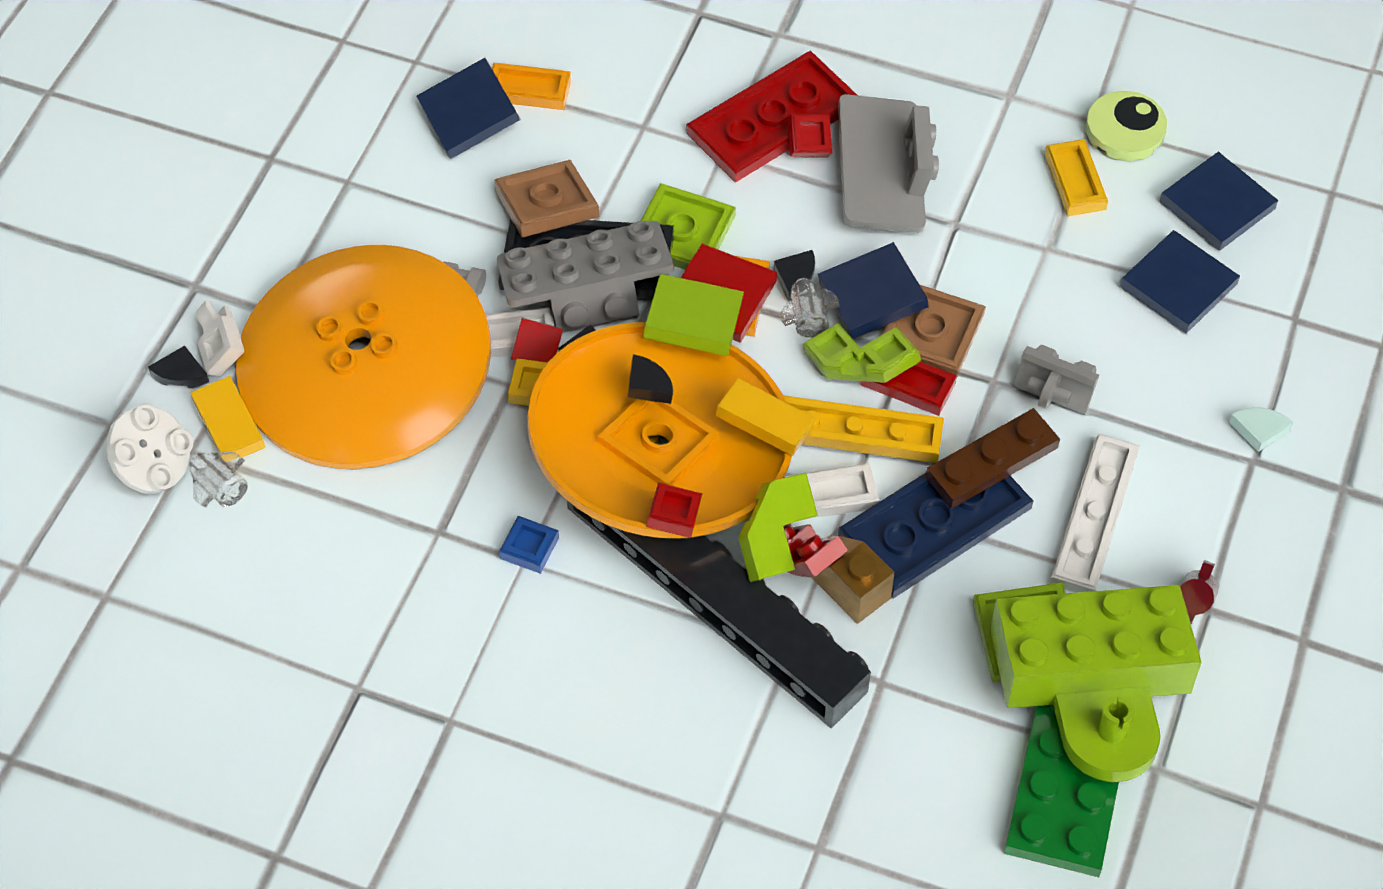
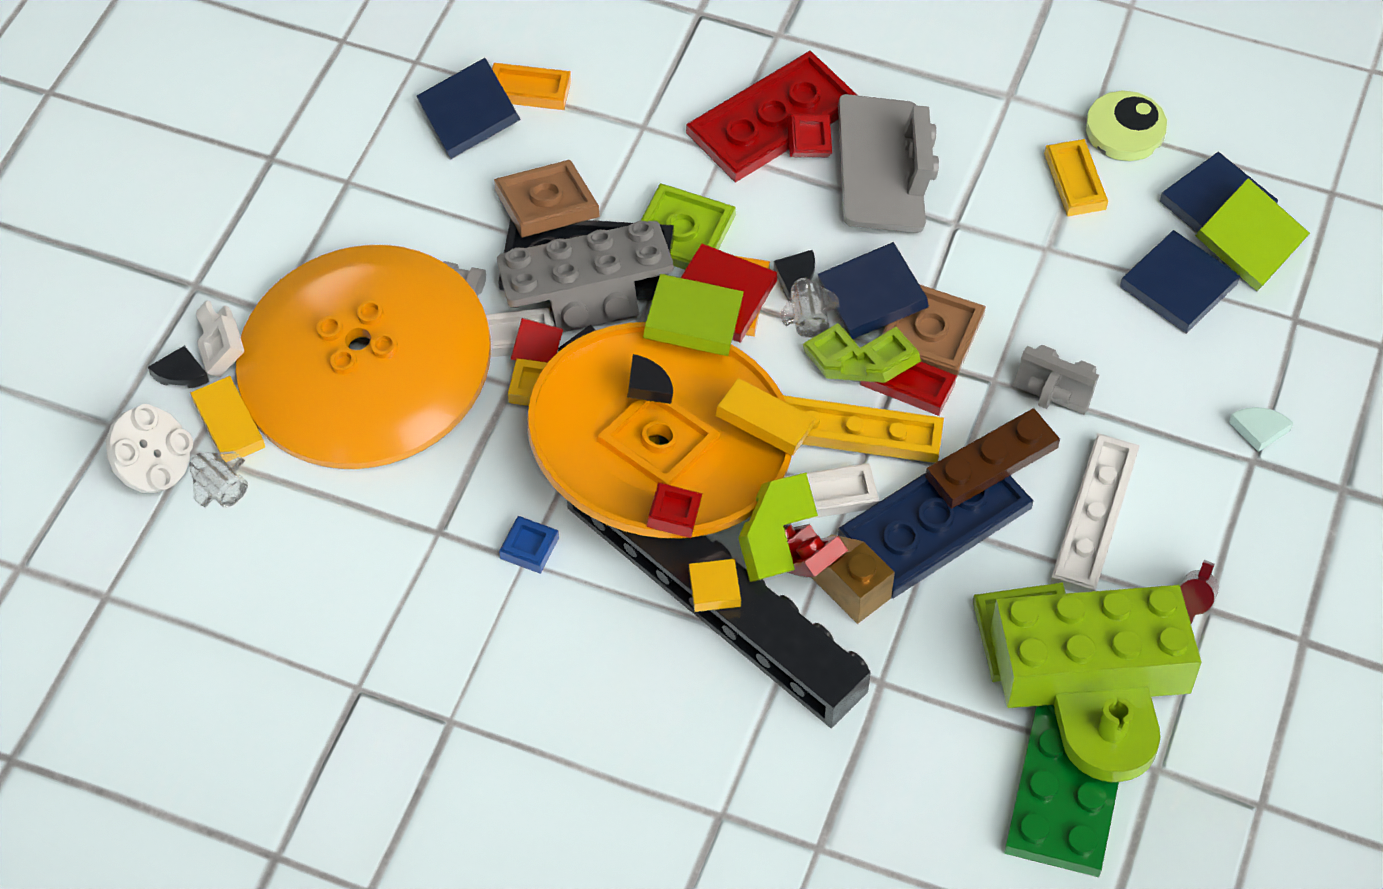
none -> yellow tile [689,559,741,612]
none -> lime tile [1195,178,1310,291]

